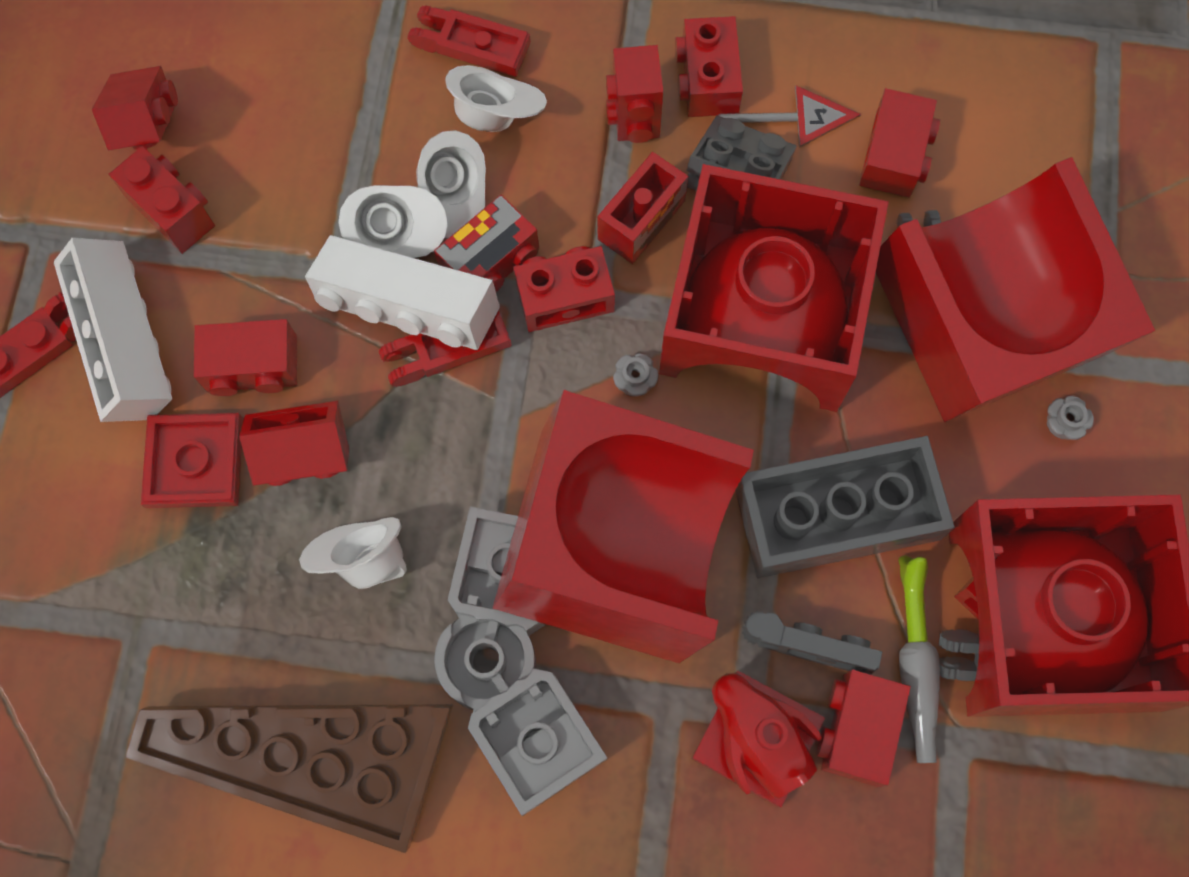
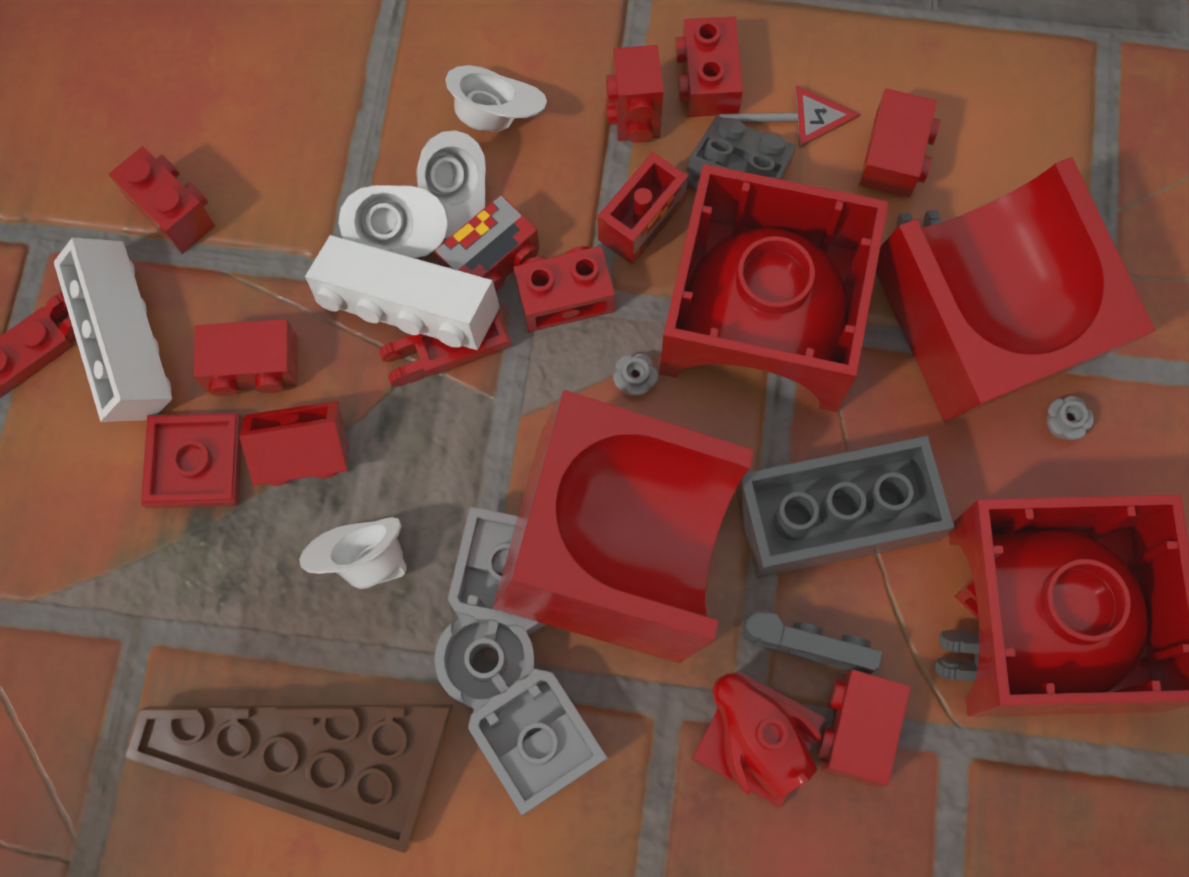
red brick [91,66,178,151] -> none
red hinge [407,5,531,77] -> none
light grey piece [898,555,940,763] -> none

